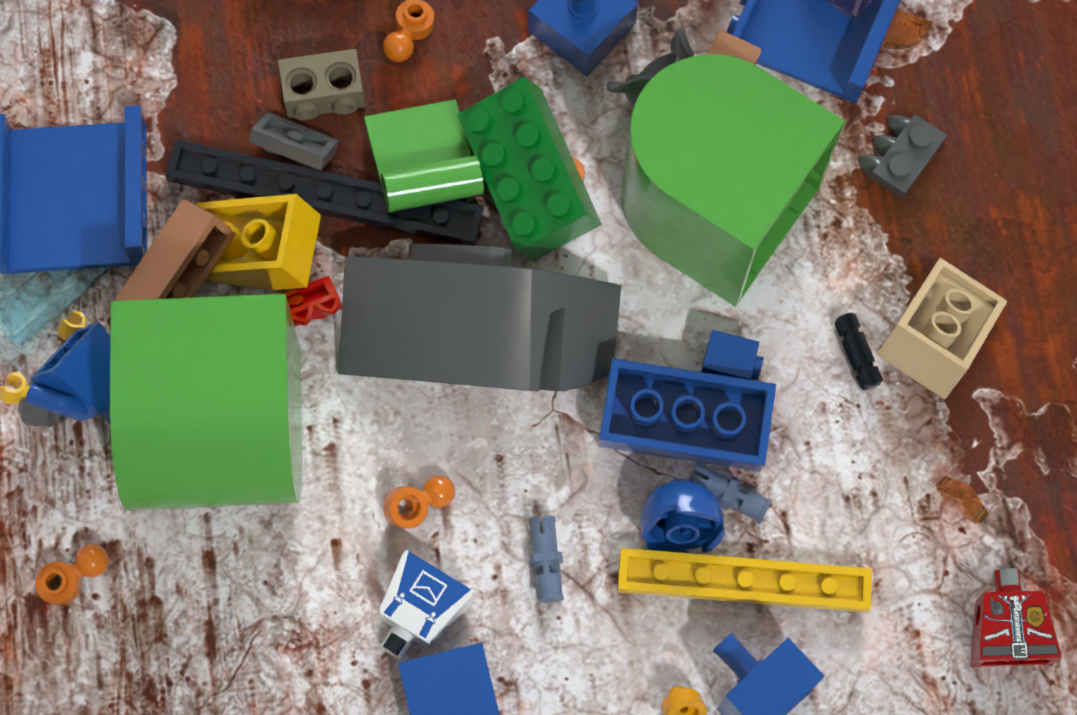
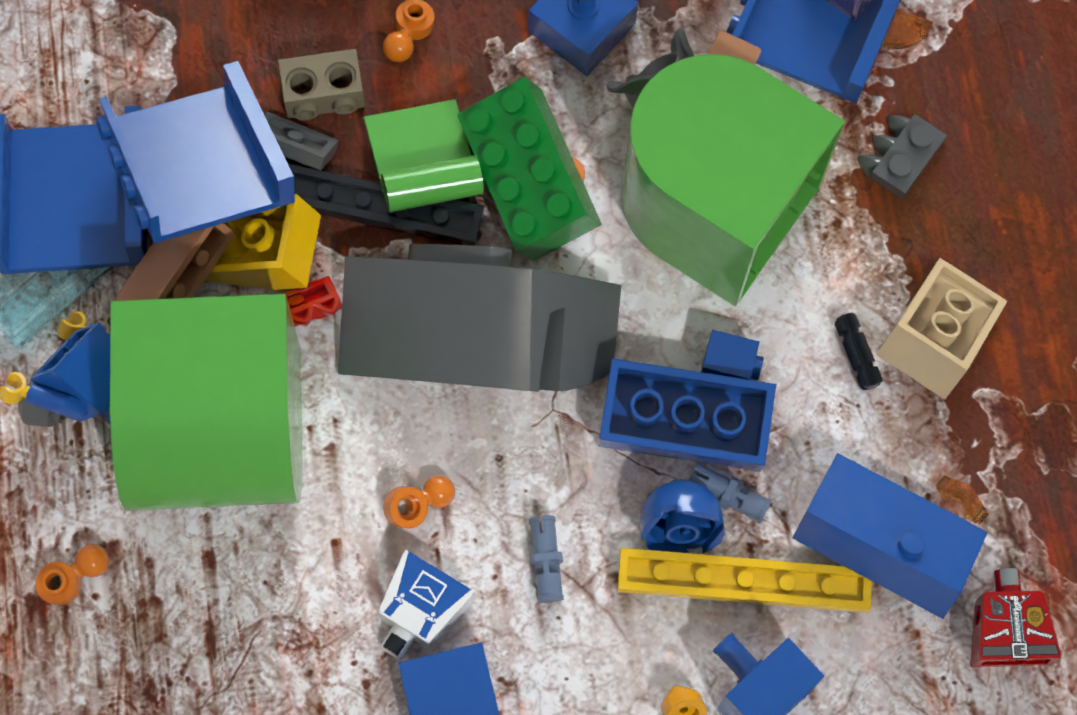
none -> panel [96,61,295,244]
none -> blue brick [792,453,988,619]

